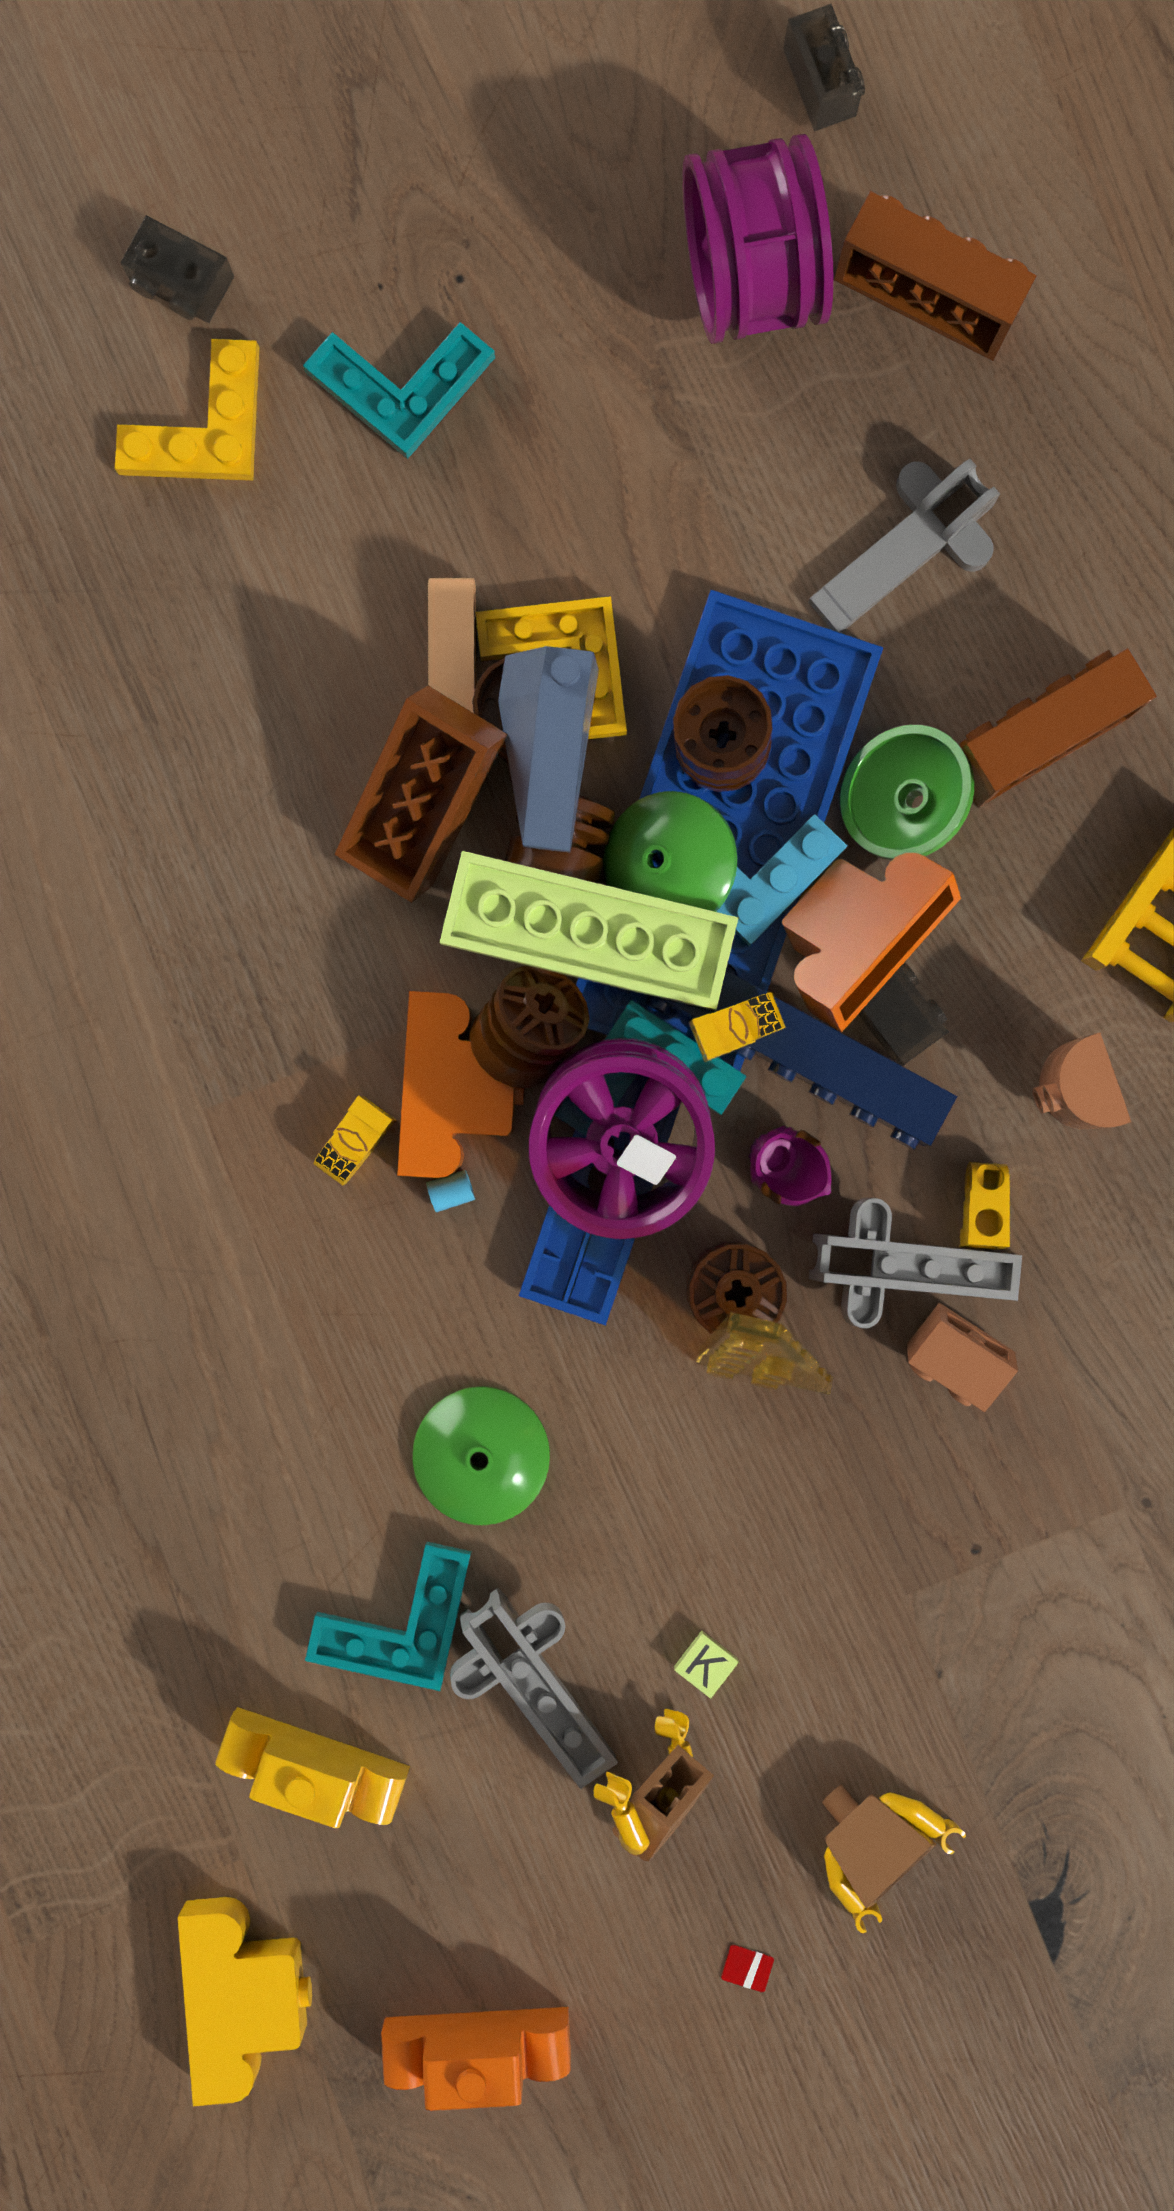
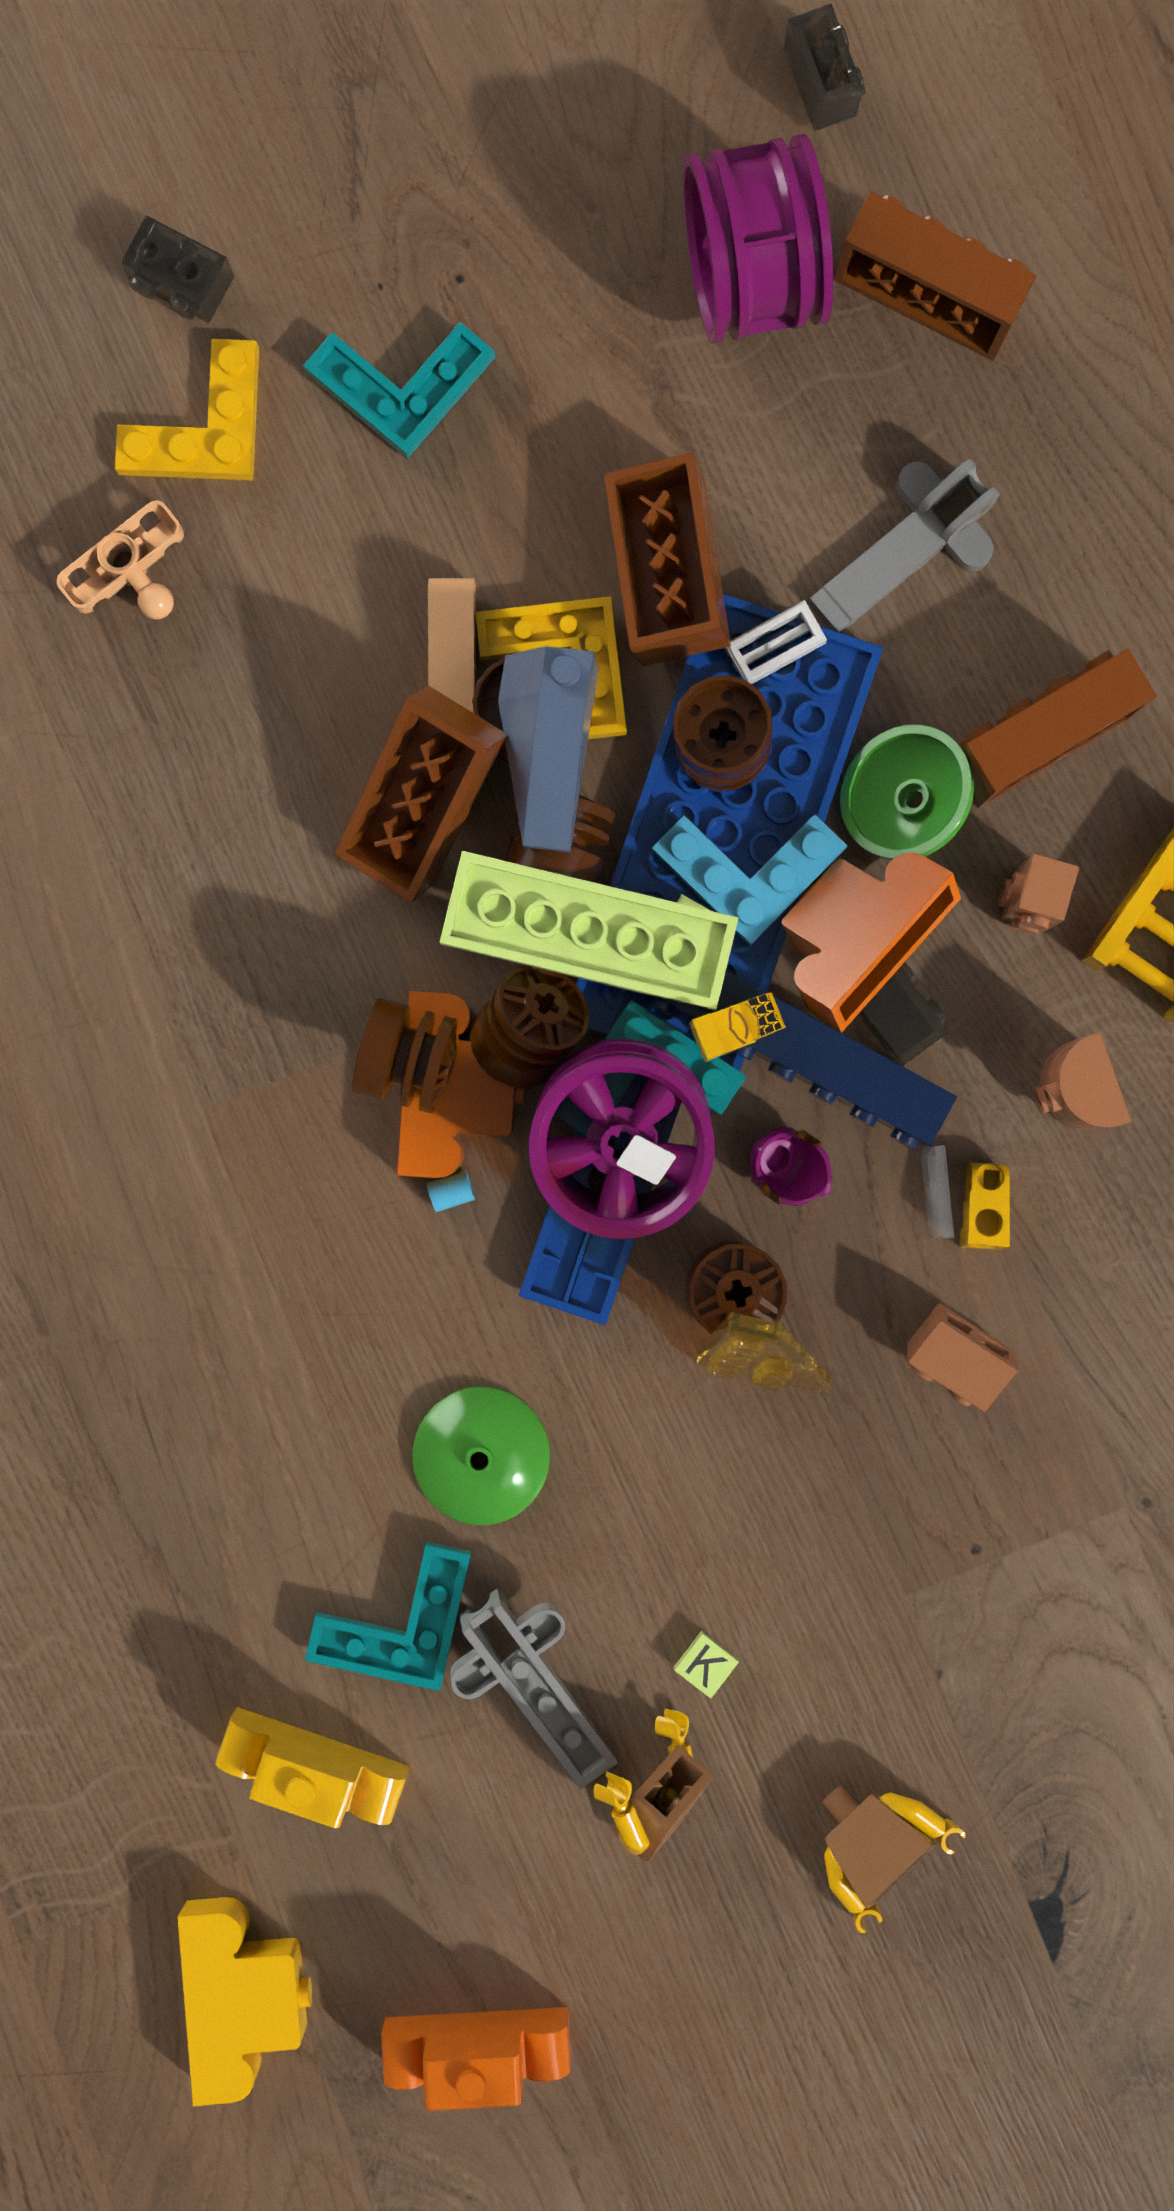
yellow leg [313,1095,396,1186] -> none
bright green dish [603,791,737,912] -> none
red sticker [721,1945,774,1992] -> none
light grey piece [809,1198,1022,1328] -> none
none -> light nougat piece [57,500,184,620]
none -> reddish brown wheel [352,997,458,1114]
none -> dark orange brick [604,452,731,666]
none -> white tile [724,600,827,684]
none -> clear tile [920,1145,954,1239]
none -> nougat brick [997,854,1080,936]

